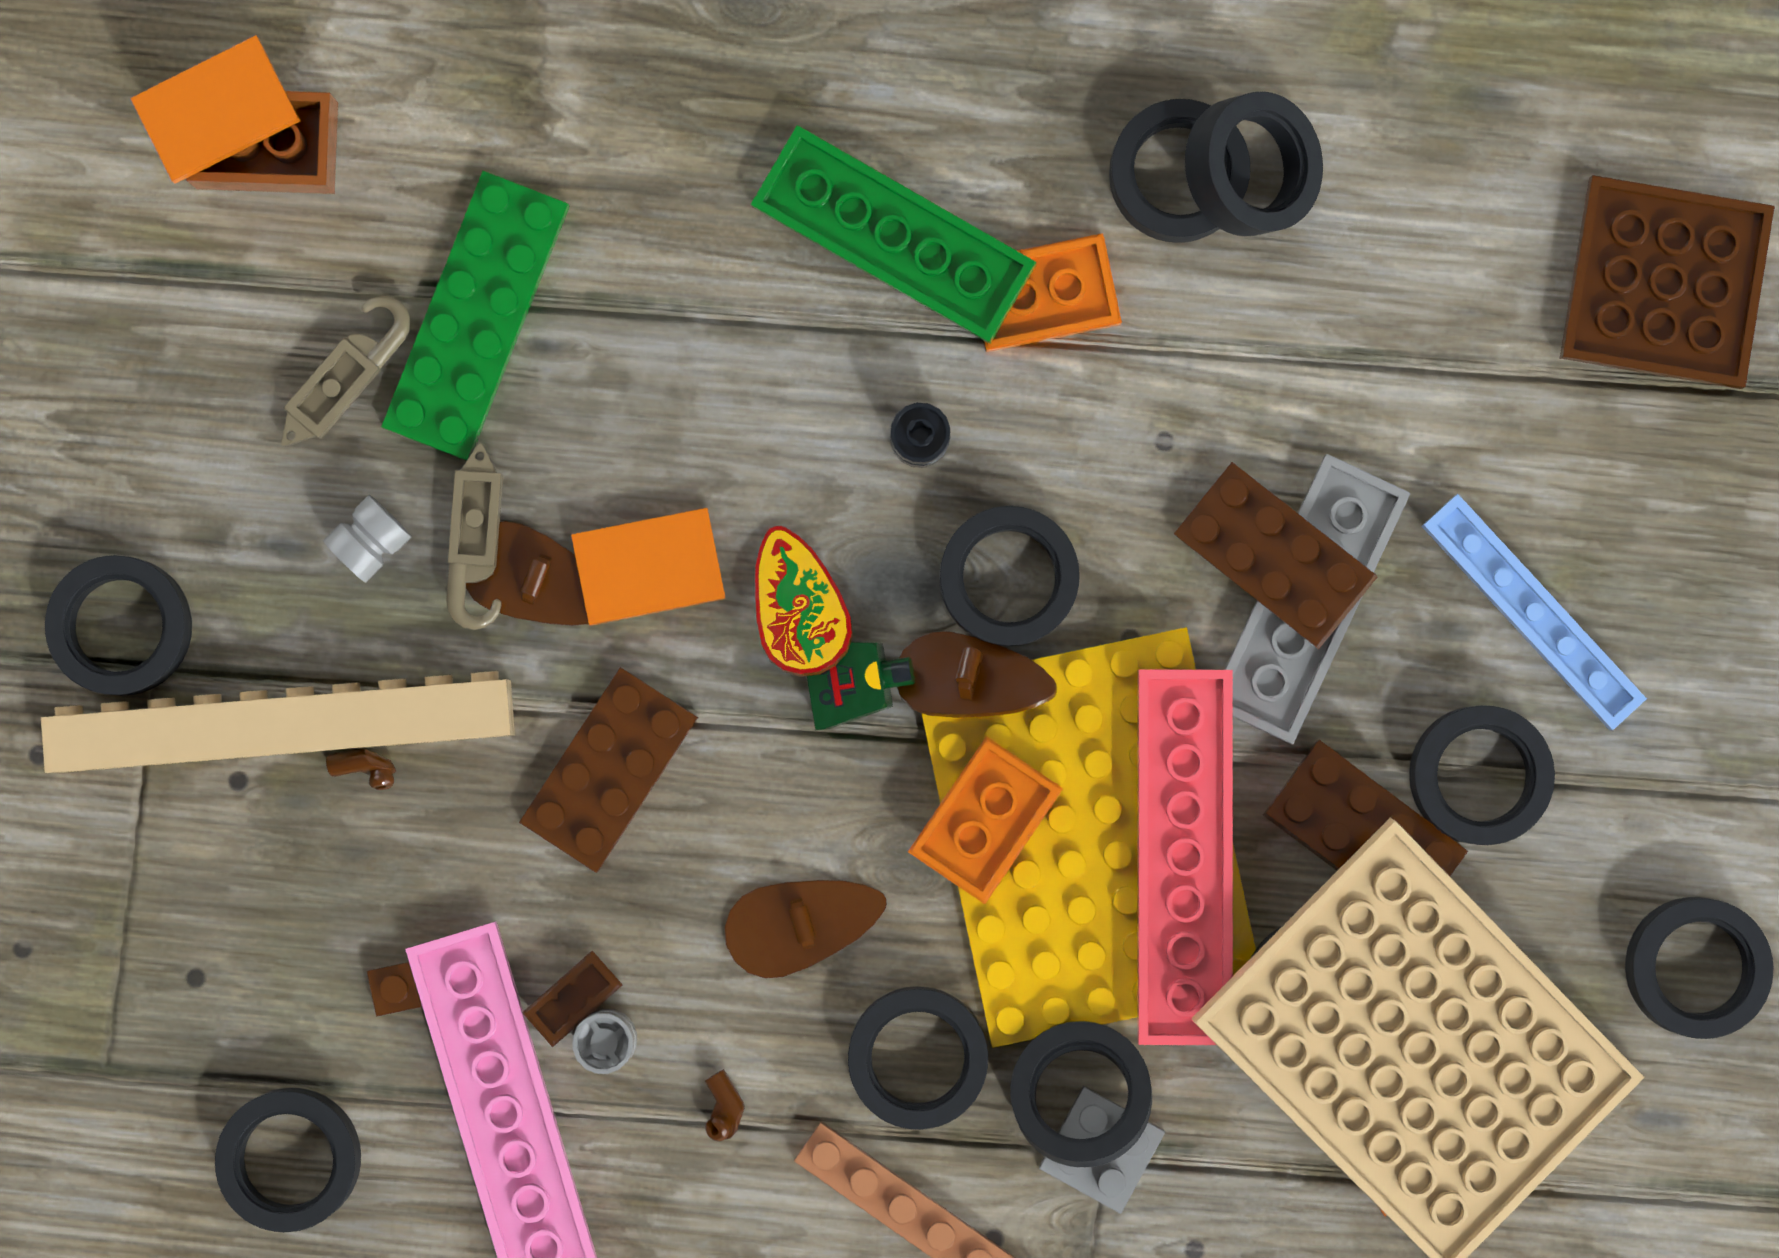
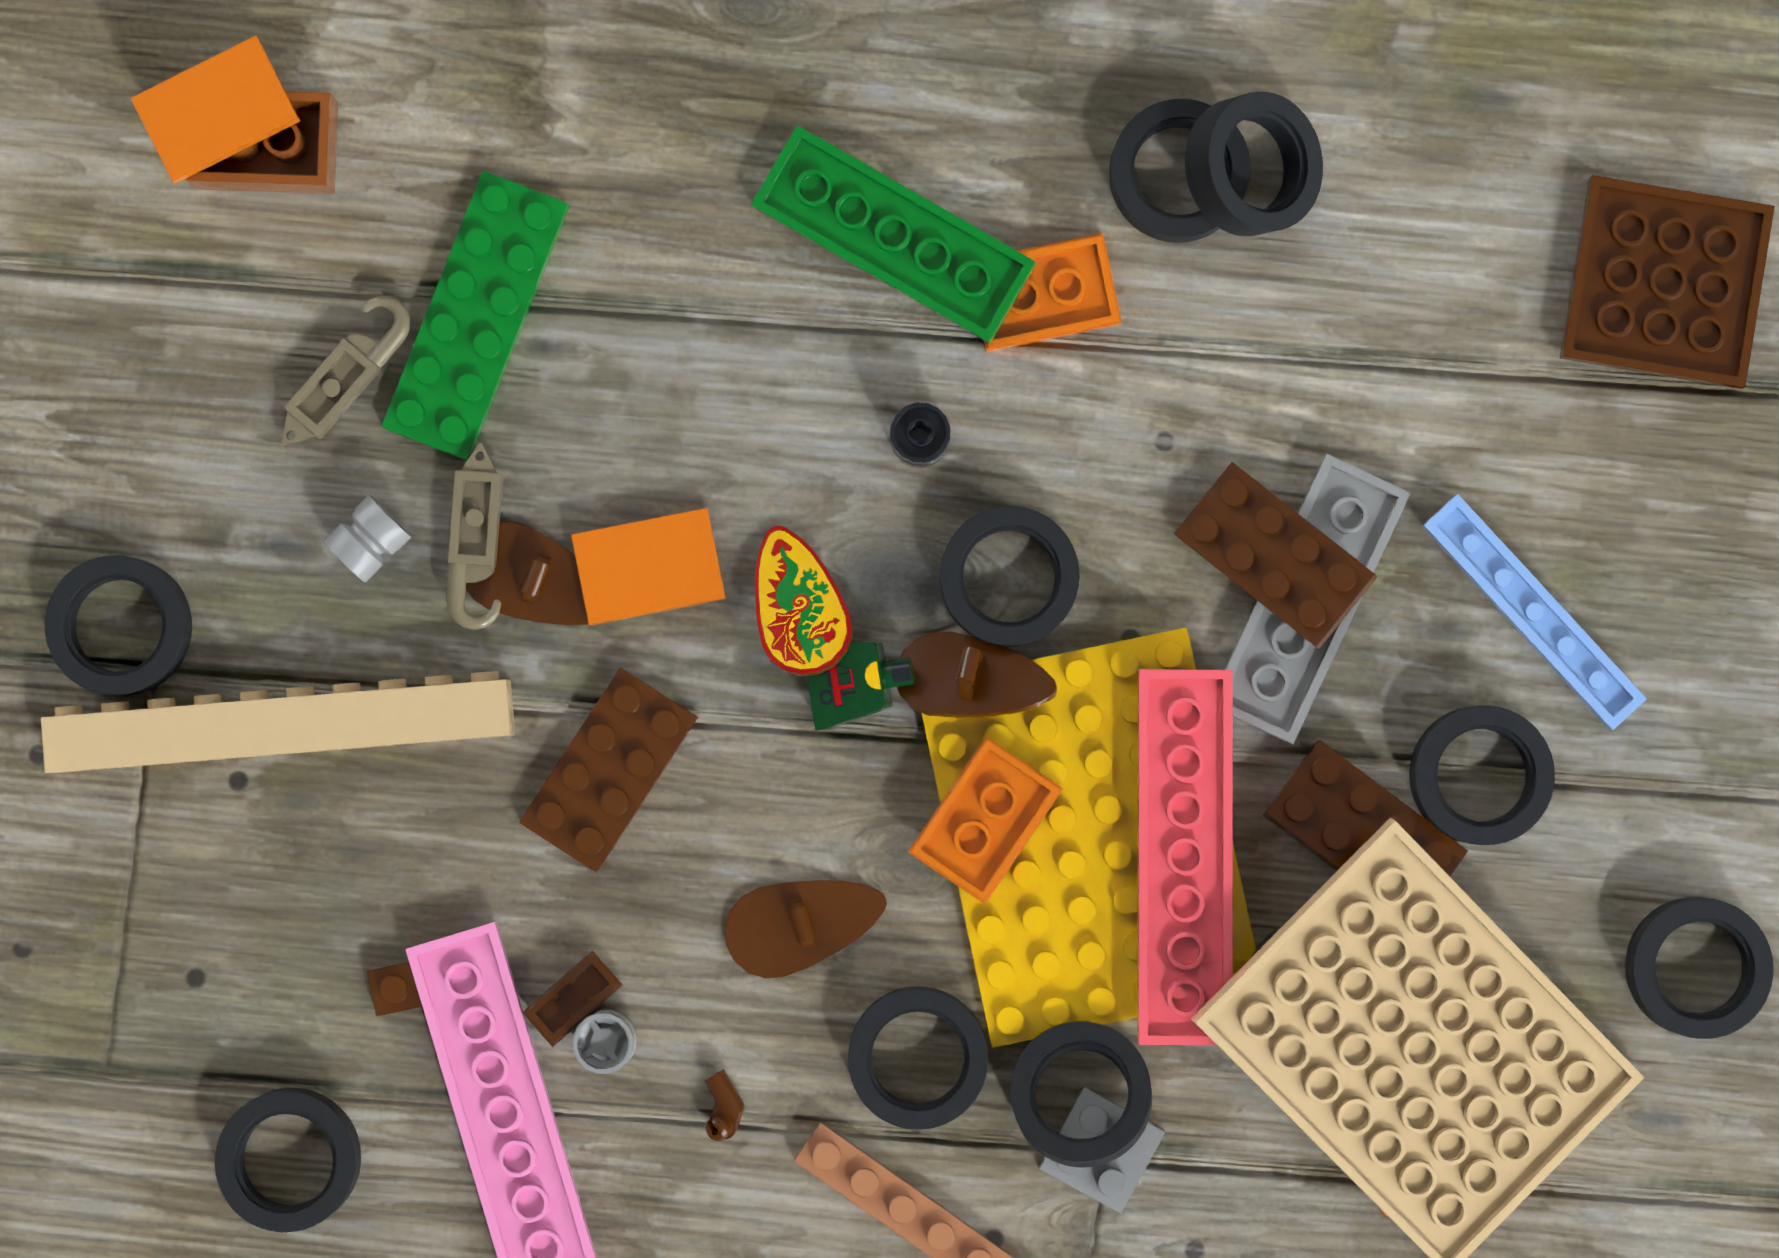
reddish brown arm [326,748,396,790] -> none

